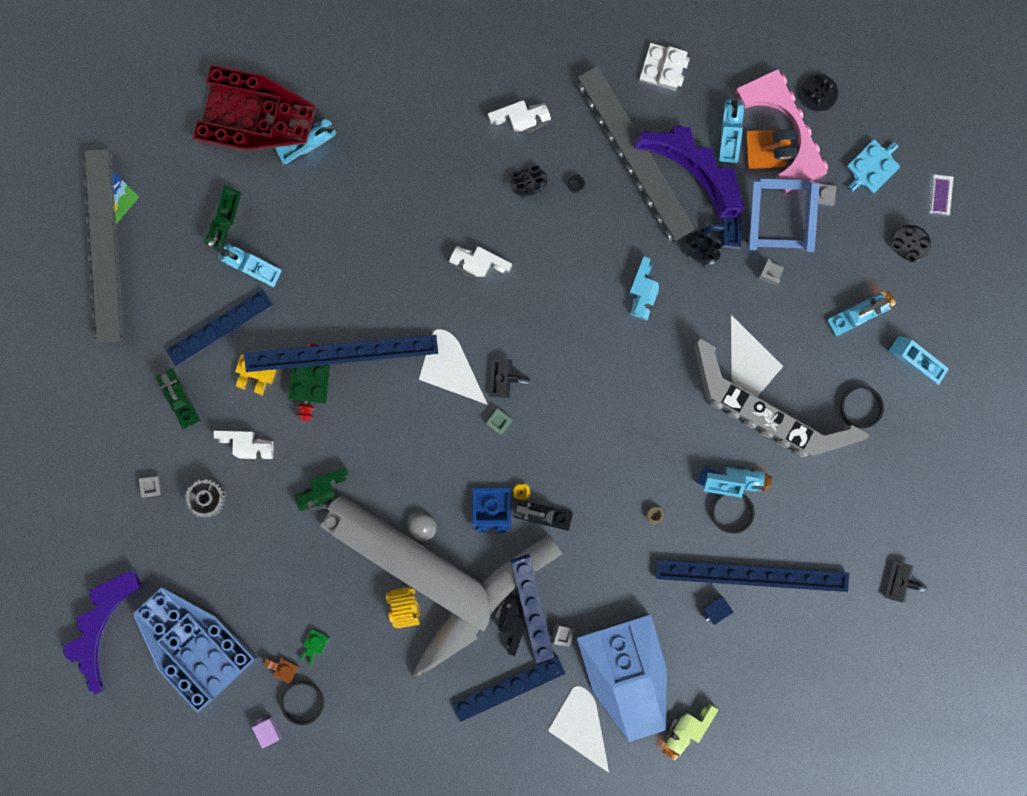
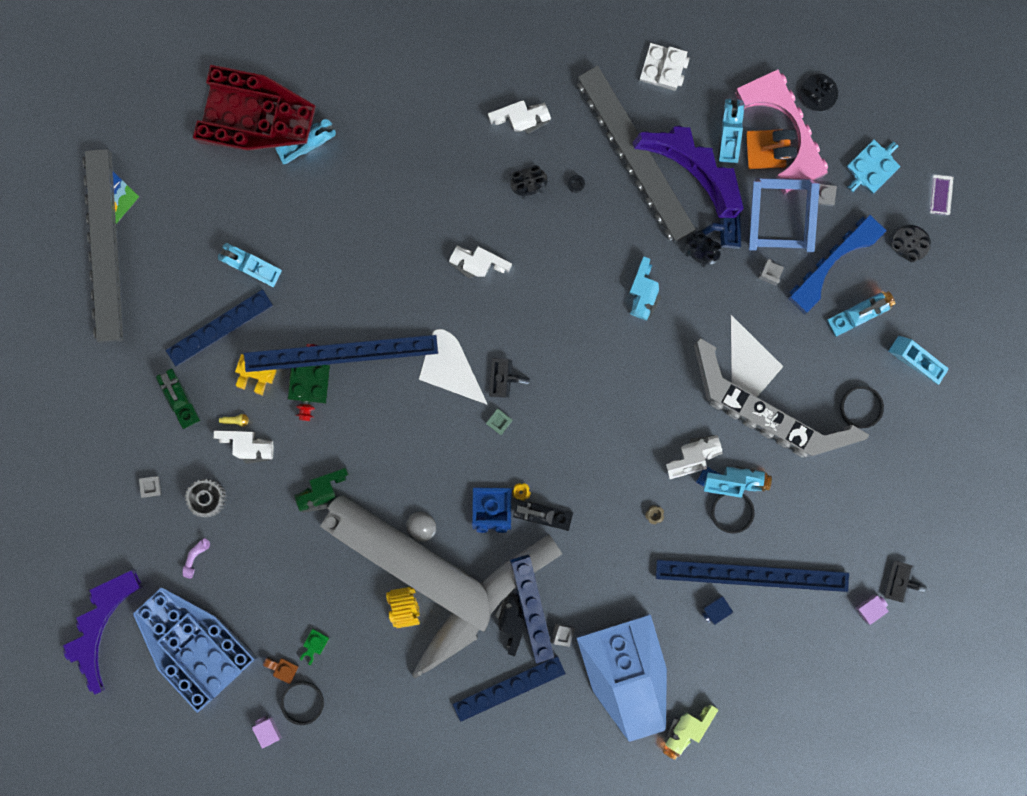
dark green plate [203,185,241,249] -> none
white sticker [548,686,609,773] -> none
none -> lavender piece [183,538,210,579]
none -> light yellow piece [219,414,249,427]
none -> white plate [666,435,723,479]
none -> blue arch [788,215,887,314]
none -> lavender brick [856,595,889,625]

